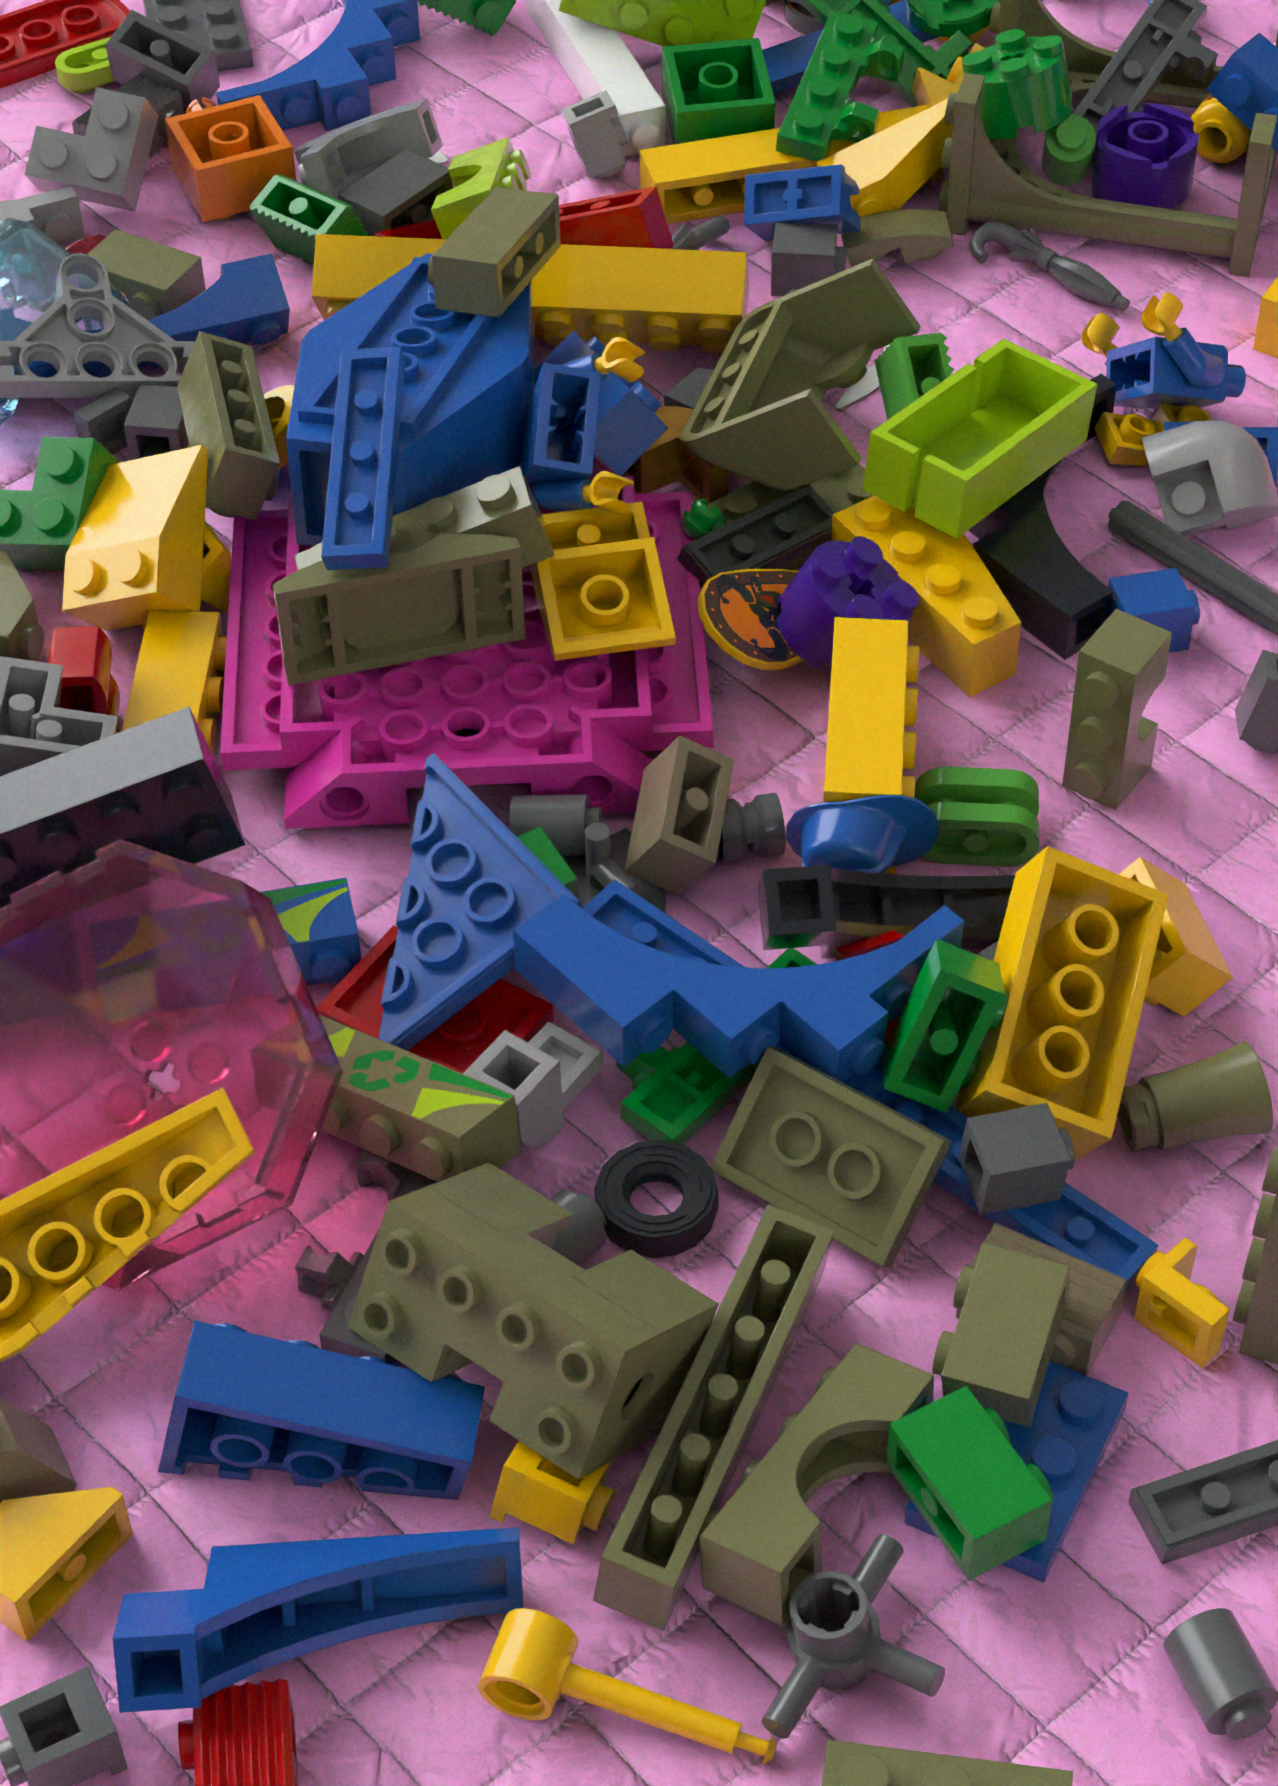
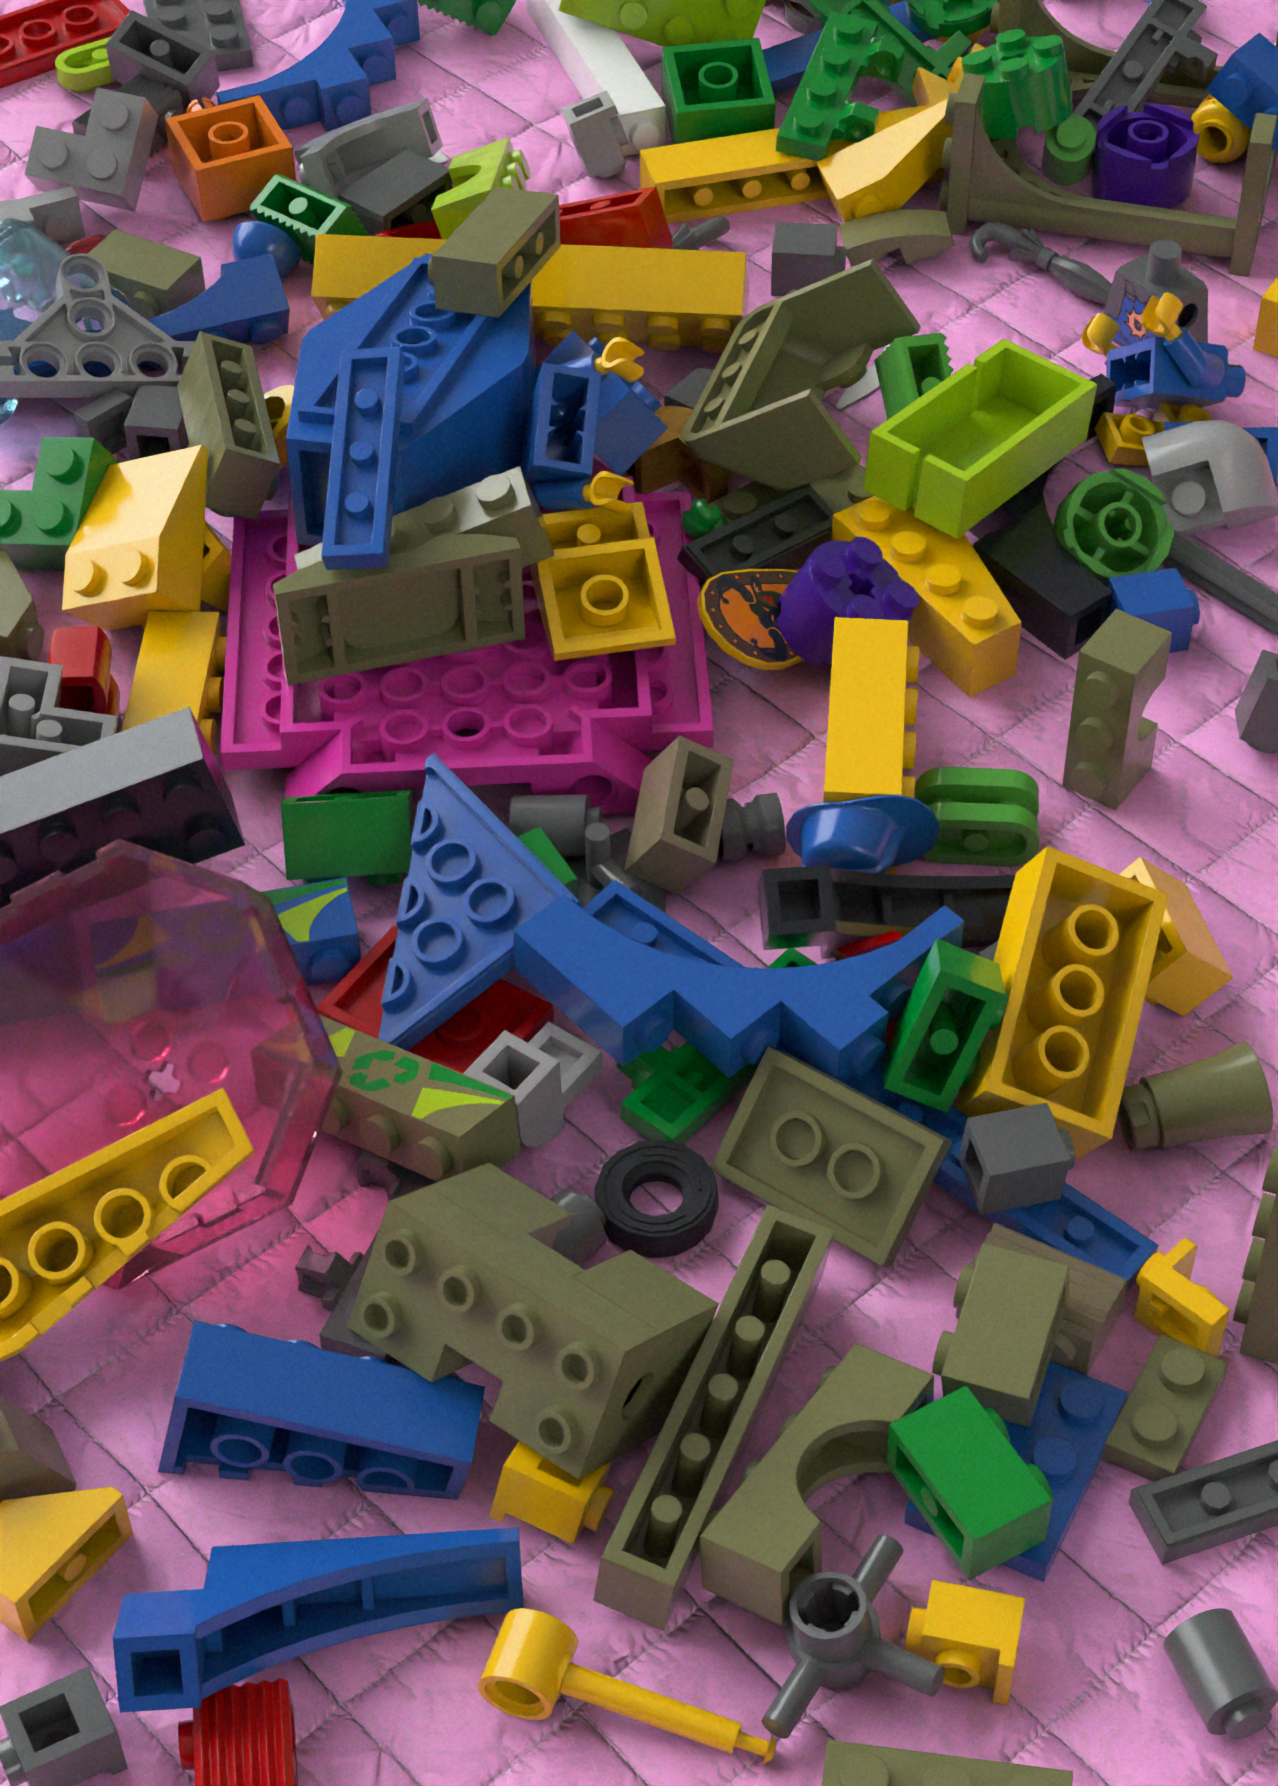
blue hinge [744,164,861,241] -> none
none -> blue brick [232,221,302,280]
none -> green brick [281,789,414,885]
none -> yellow brick [904,1580,1025,1706]
none -> bright green cylinder [1053,468,1174,587]
none -> olive plate [1102,1334,1229,1482]
none -> dark grey torso [1103,240,1208,347]

